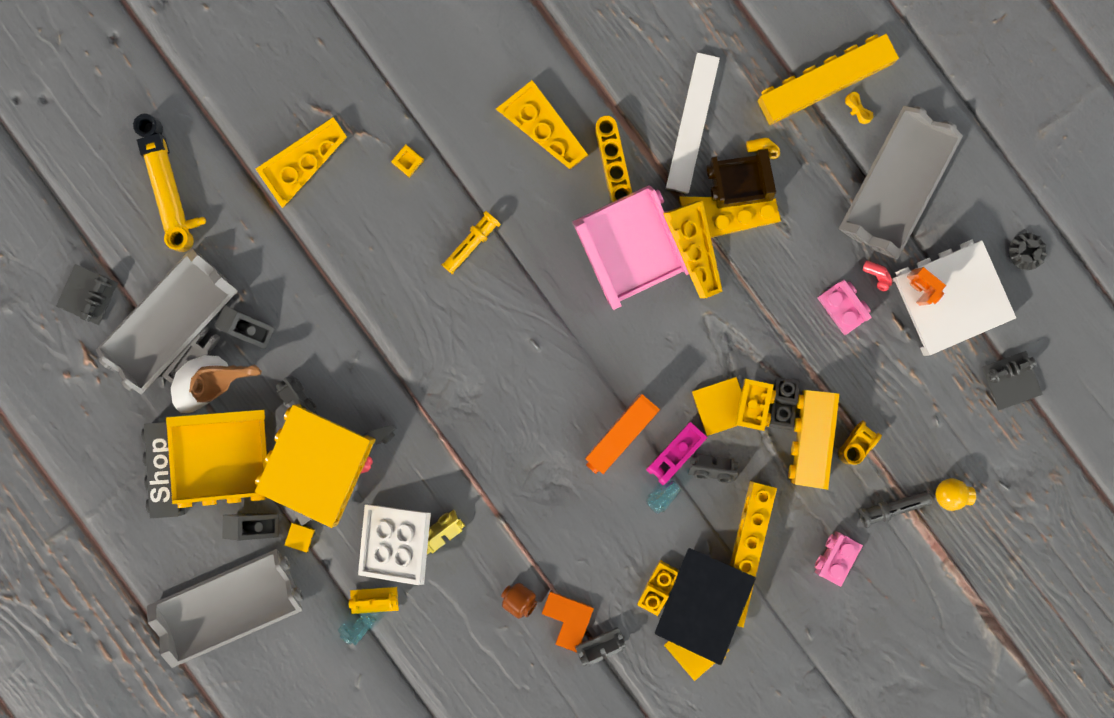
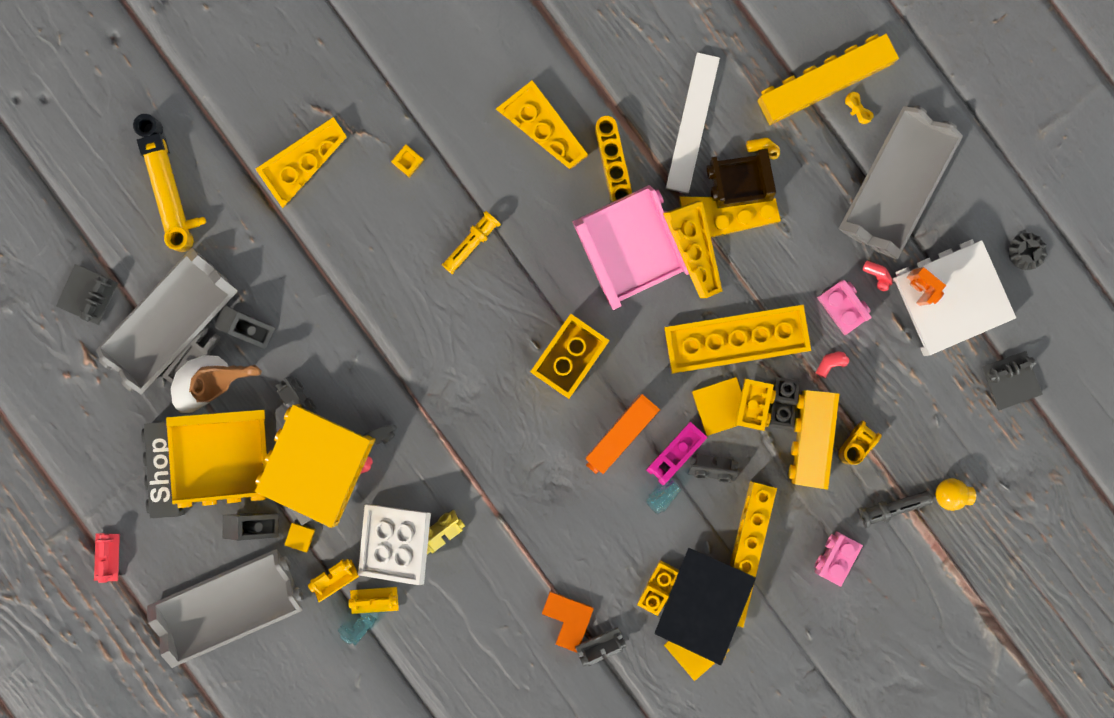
dark orange head [501,583,537,619] -> none
none -> coral hinge [94,533,120,583]
none -> yellow hinge [308,559,359,602]
none -> yellow brick [530,314,610,399]
none -> yellow plate [664,305,811,374]
none -> coral arm [815,351,849,378]

